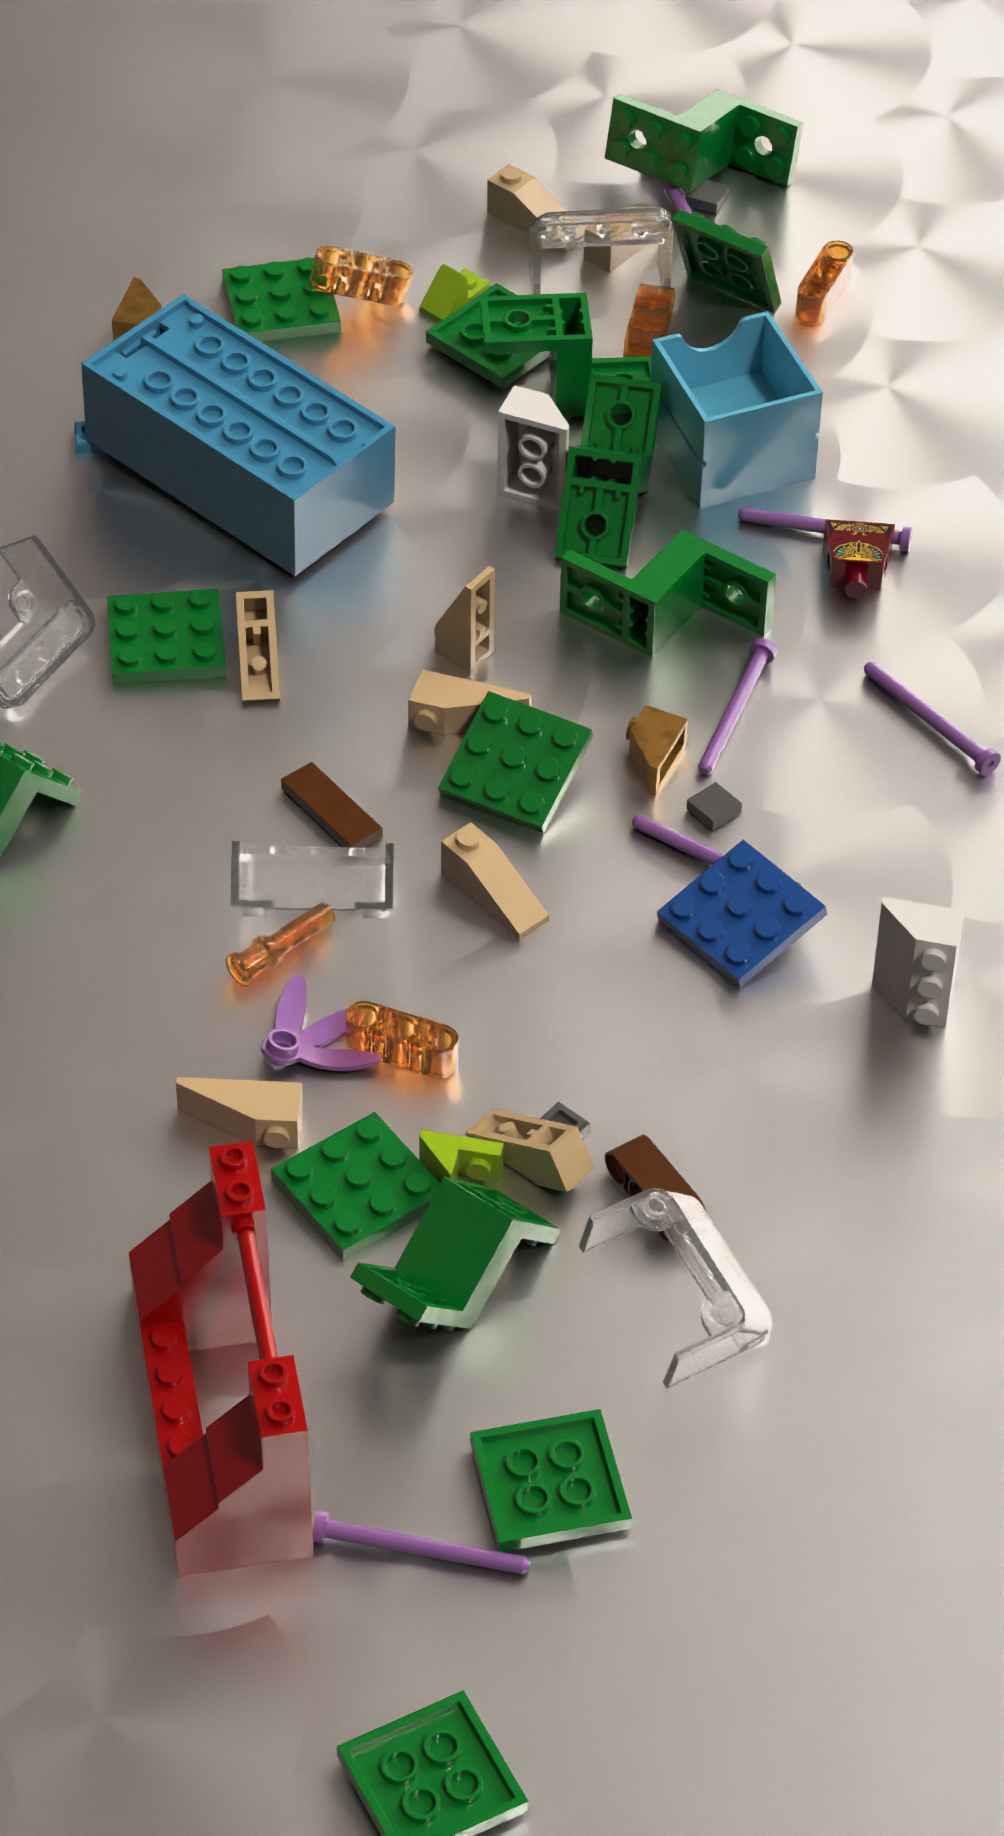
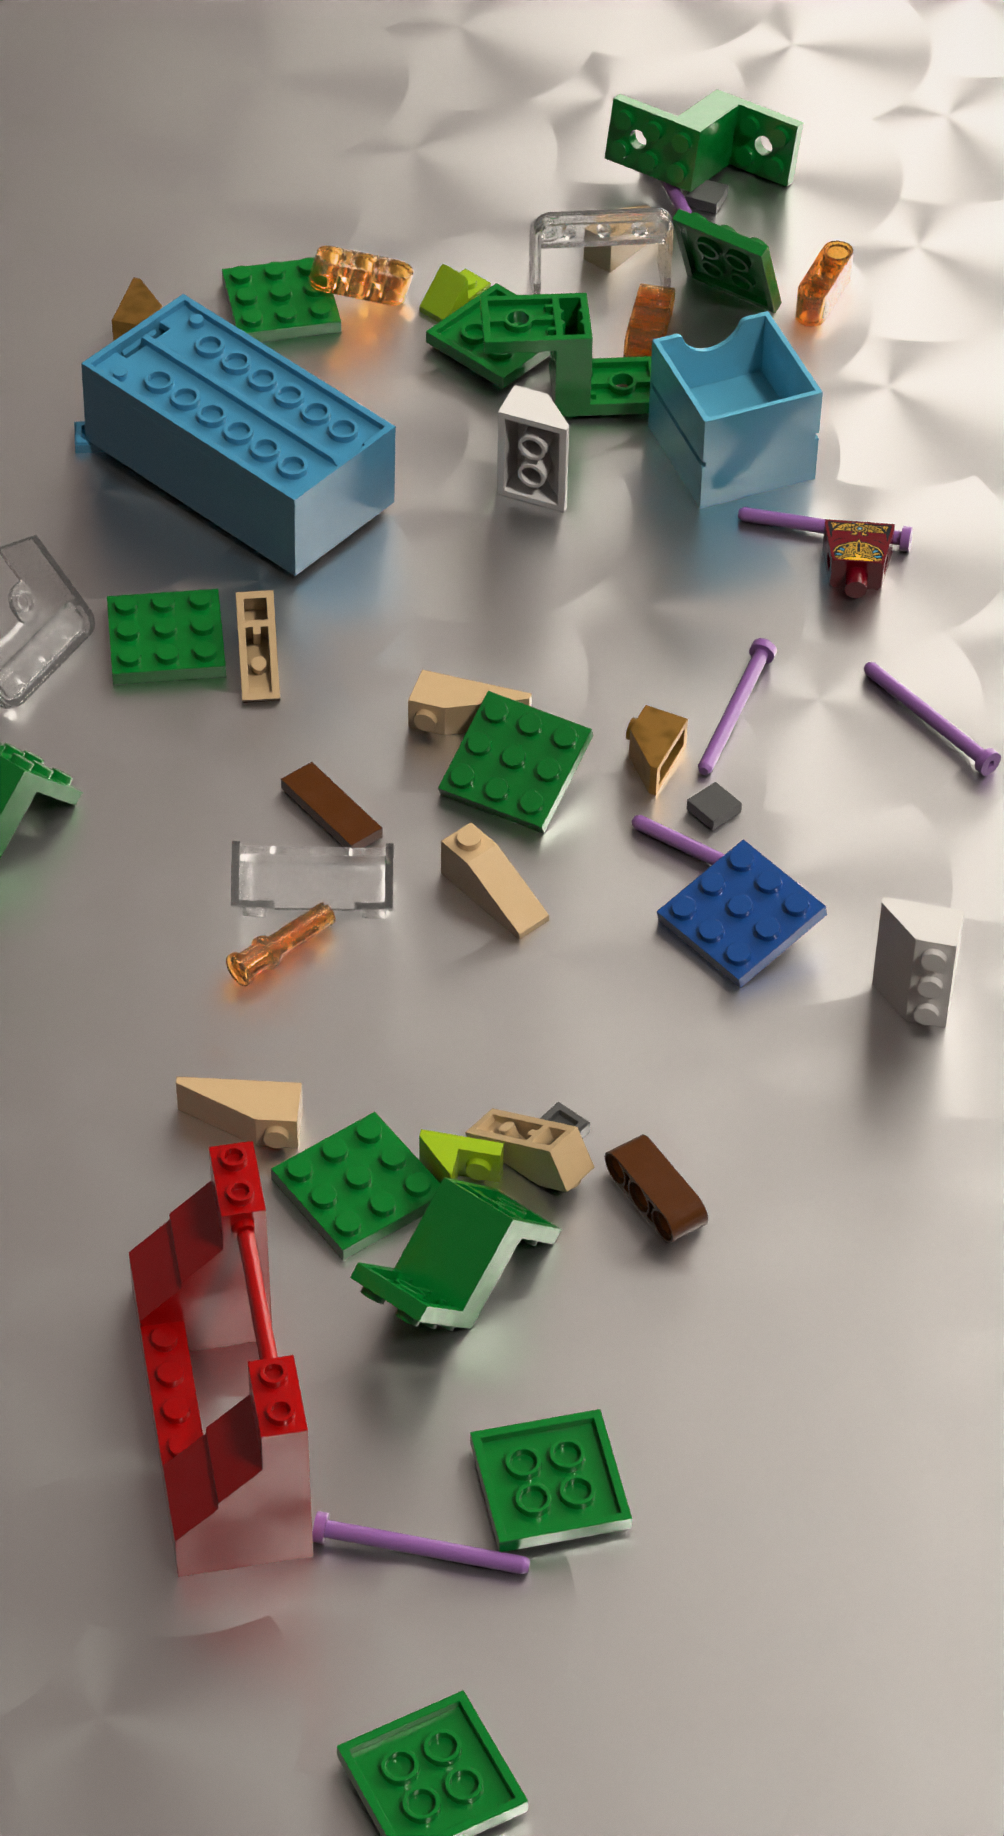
medium lavender plant [261,975,382,1071] -> none
clear orange beam [345,1001,459,1079] -> none
tan slope [434,566,495,672] -> none
tan slope [487,164,584,253] -> none
green bracket [554,373,663,567] -> none
green bracket [559,530,776,657] -> none
clear windscreen [579,1188,772,1389] -> none

